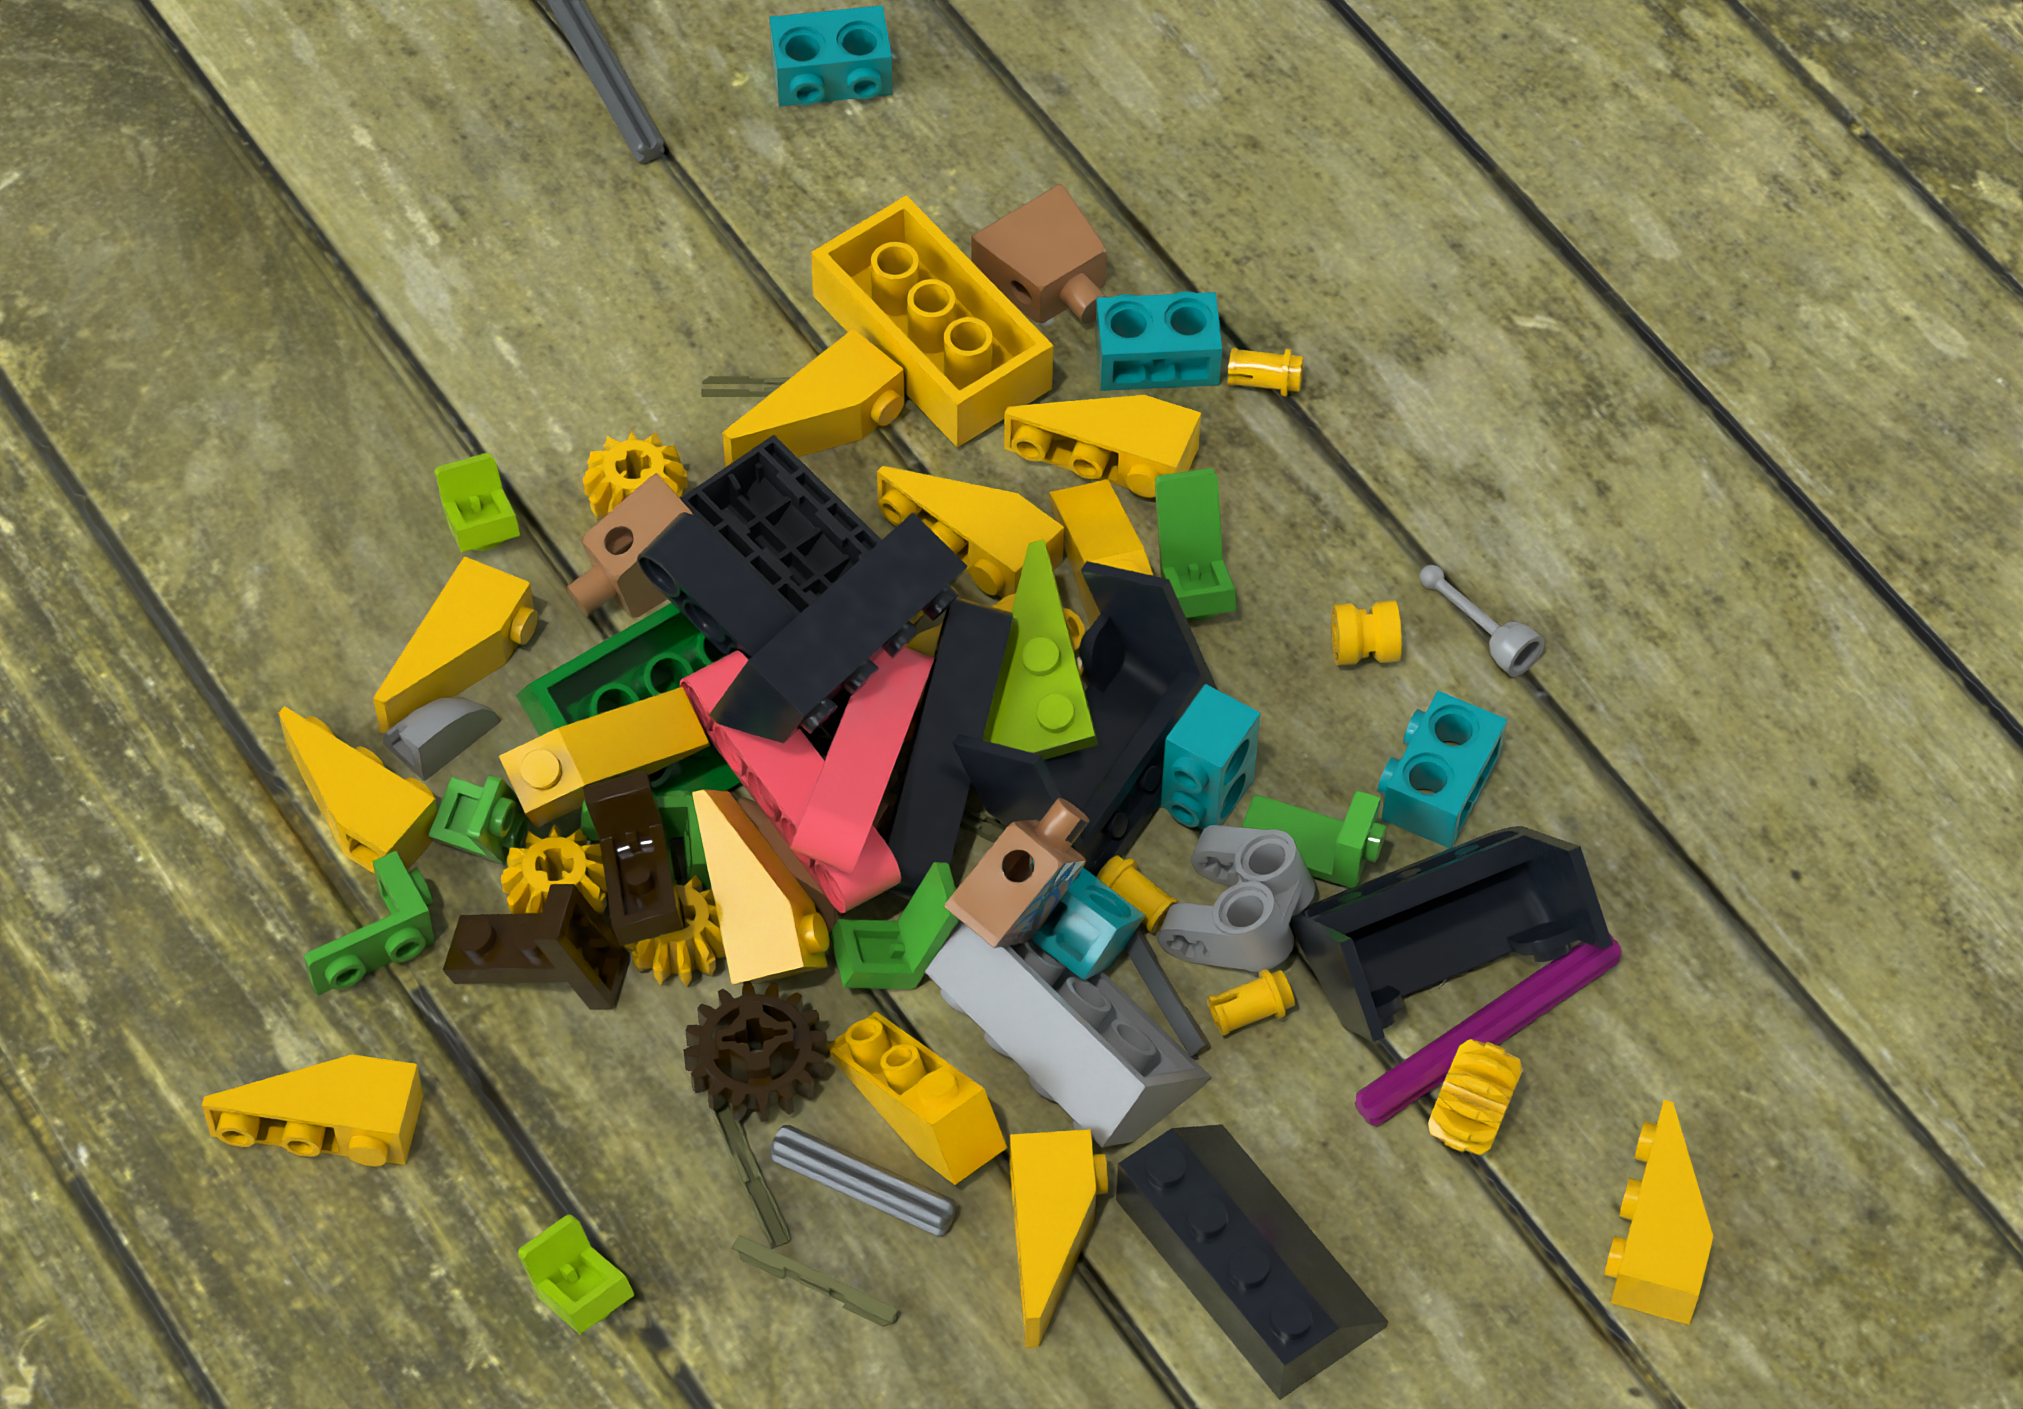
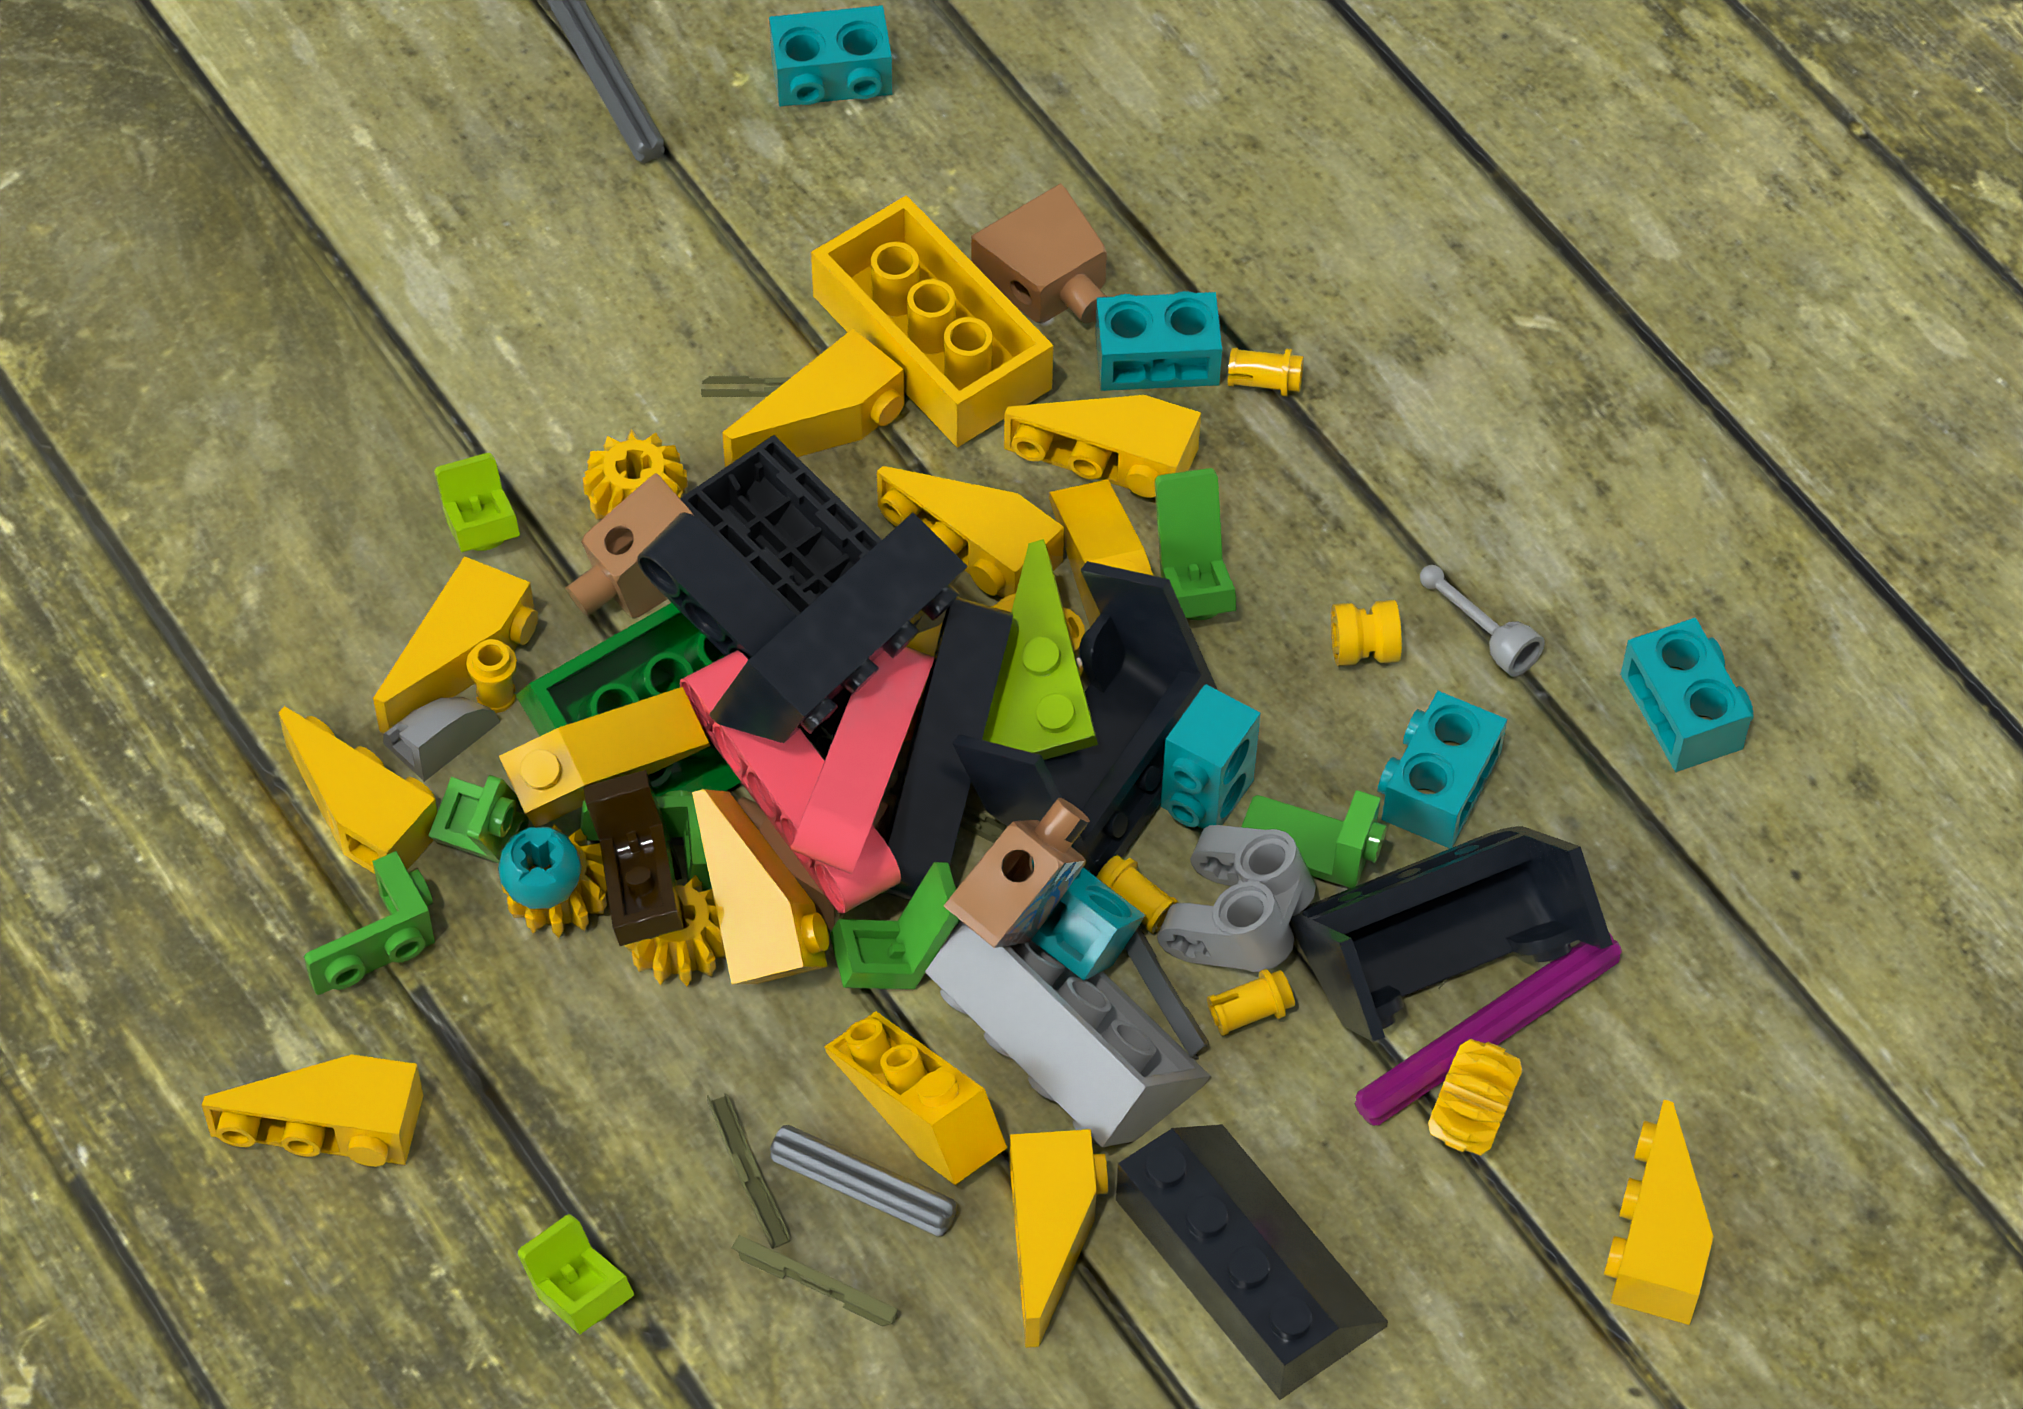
dark brown bracket [443,884,629,1010] -> none
dark brown gear [683,981,828,1122] -> none
none -> yellow pin [466,639,517,713]
none -> teal piece [498,827,582,909]
none -> teal brick [1620,617,1754,773]

